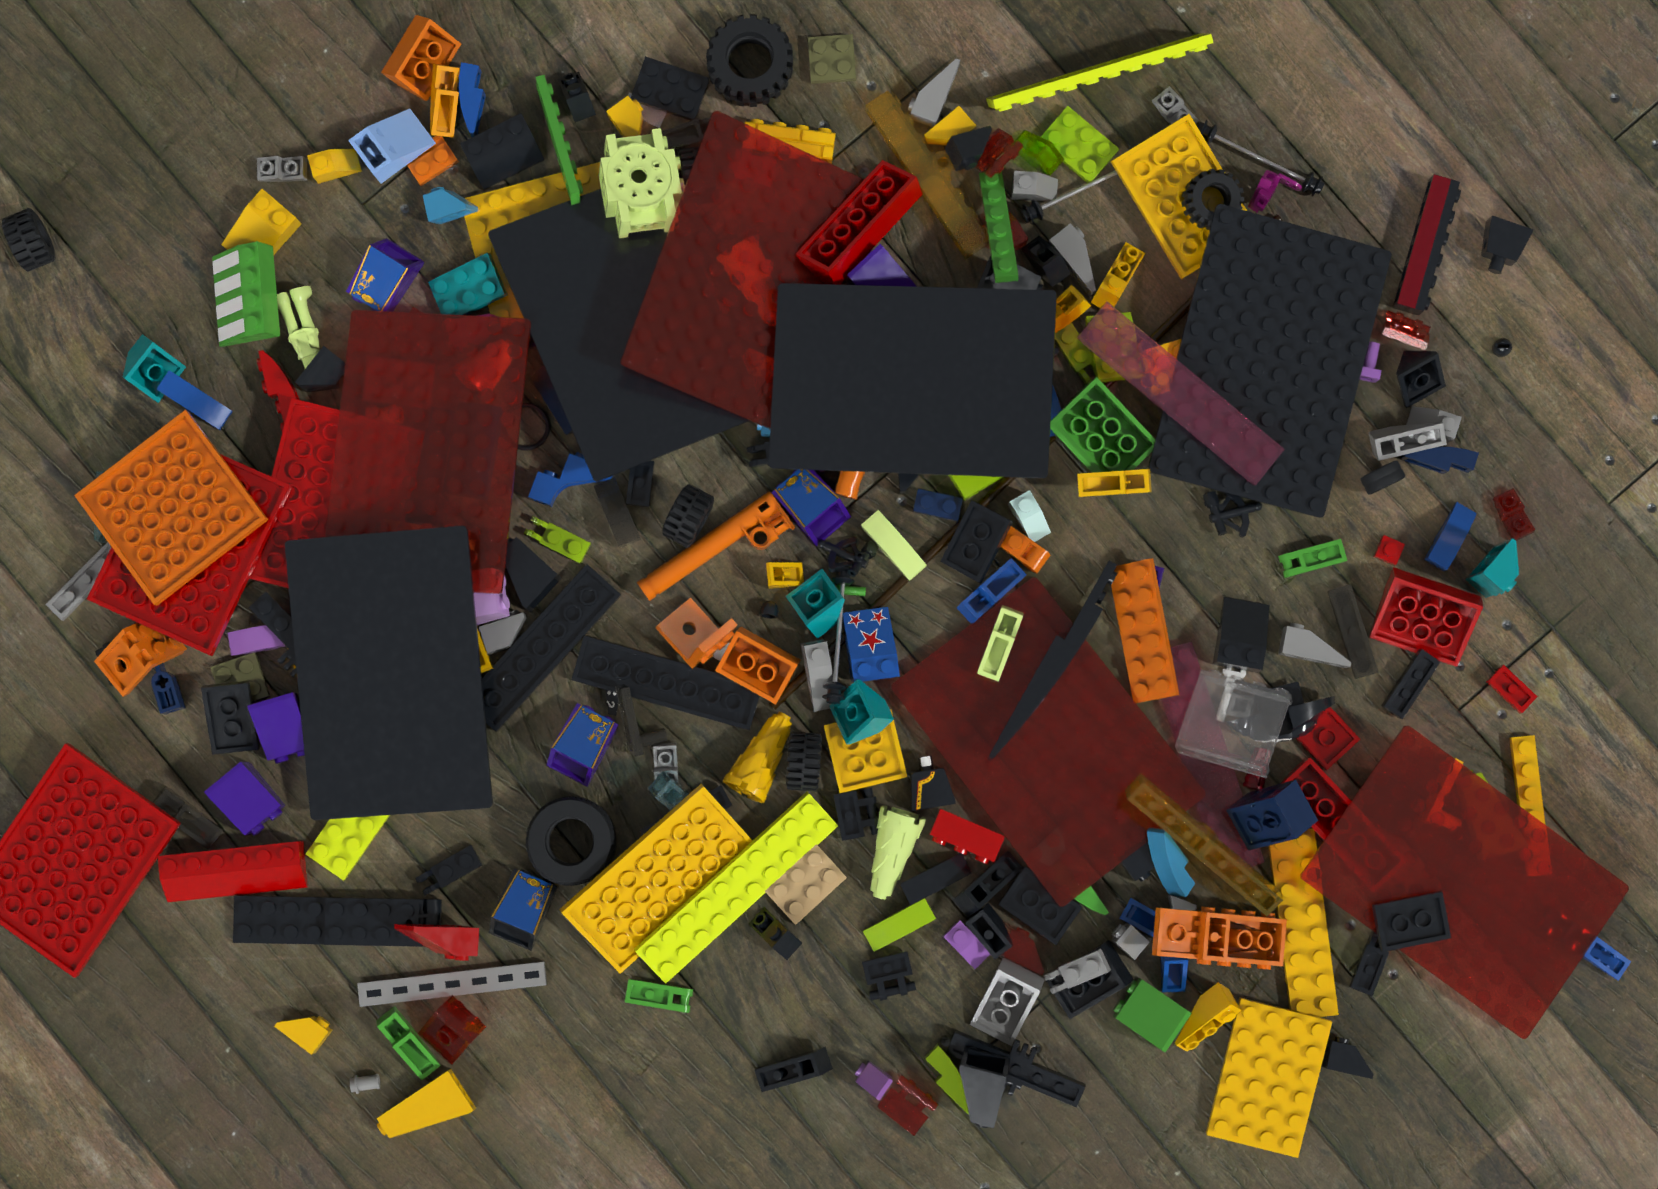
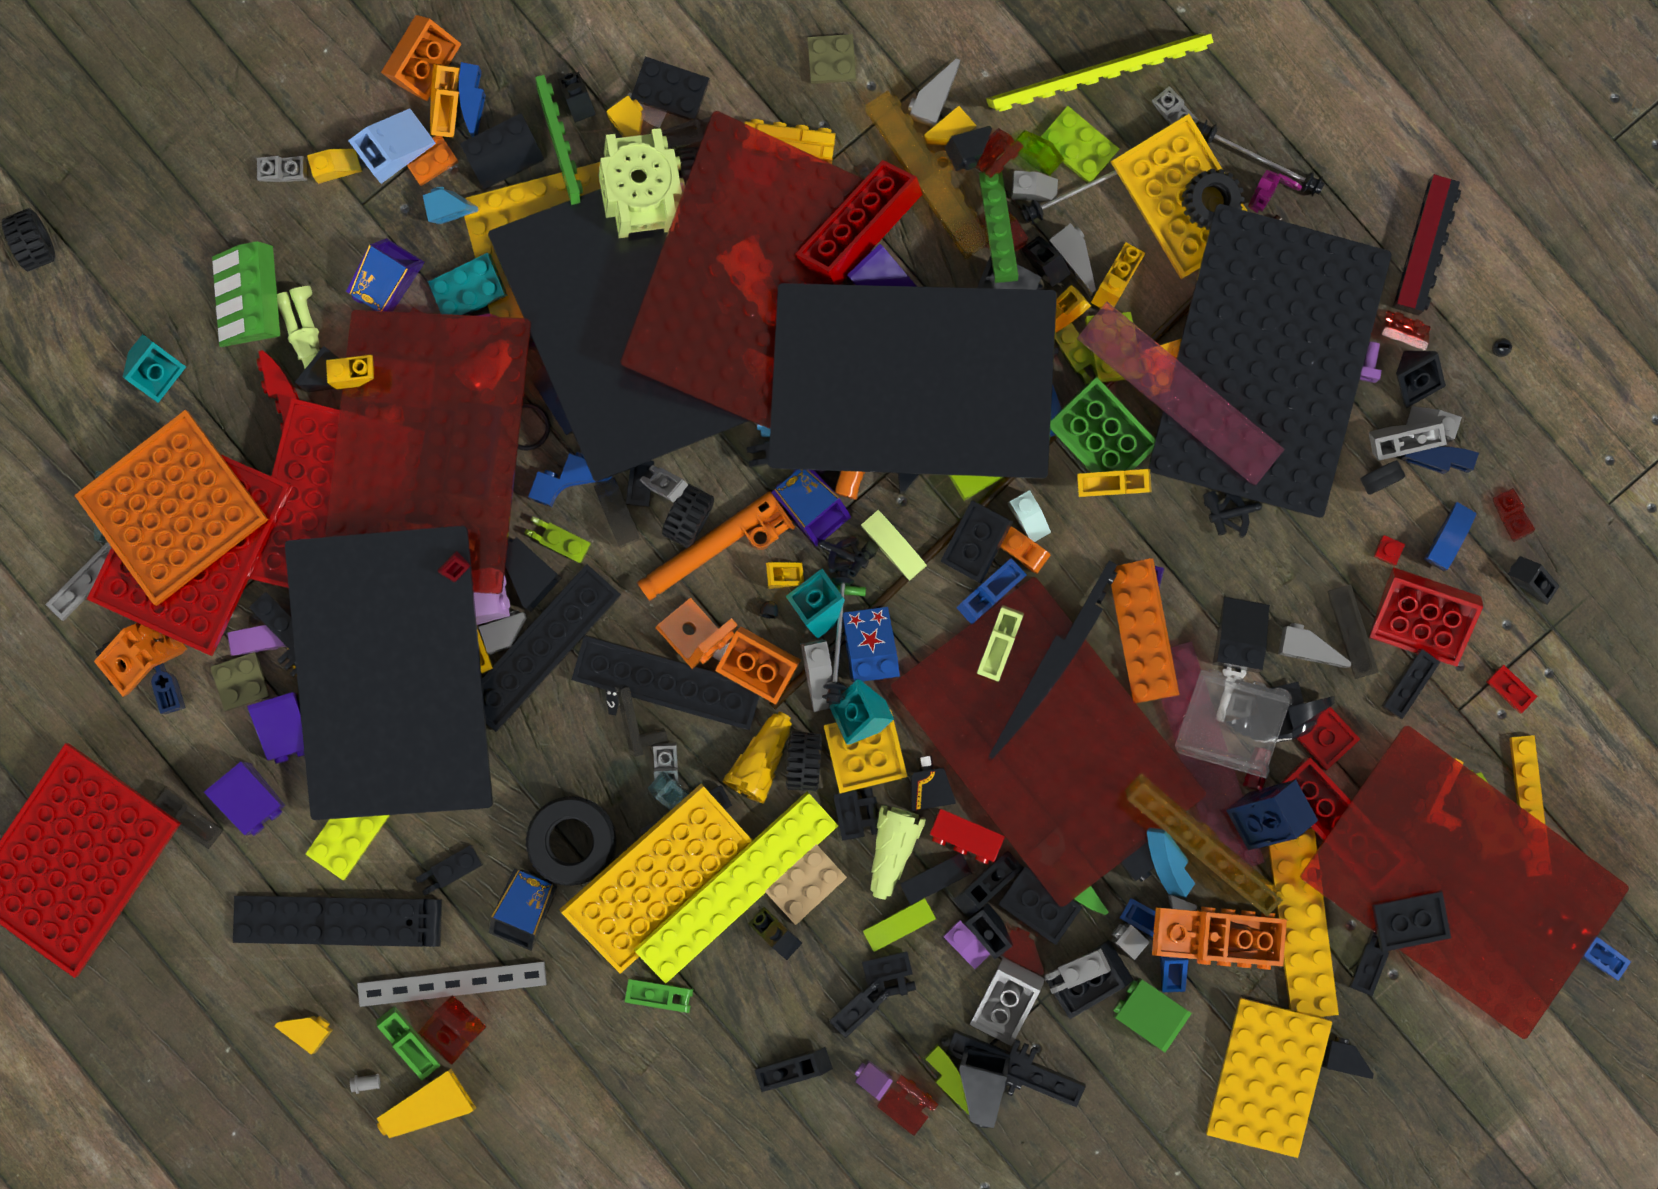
blue slope [157,370,233,430] -> none
red slope [158,841,308,902] -> none
black plate [201,681,260,755] -> none
yellow slope [221,189,301,255] -> none
red slope [394,924,479,961] -> none
slope [547,703,618,787] -> none
black tyre [706,14,793,107] -> none
dark blue plate [913,489,963,522] -> none
yellow slope [1175,982,1242,1052] -> none
bright green plate [1278,539,1347,578] -> none
teal slope [1465,538,1519,598] -> none
black torso [1481,215,1534,274] -> none
none -> yellow slope [326,355,374,389]
none -> dark red slope [438,551,470,582]
none -> light grey hinge [640,465,688,502]
none -> black hinge [829,979,891,1038]
none -> black slope [1507,556,1560,605]

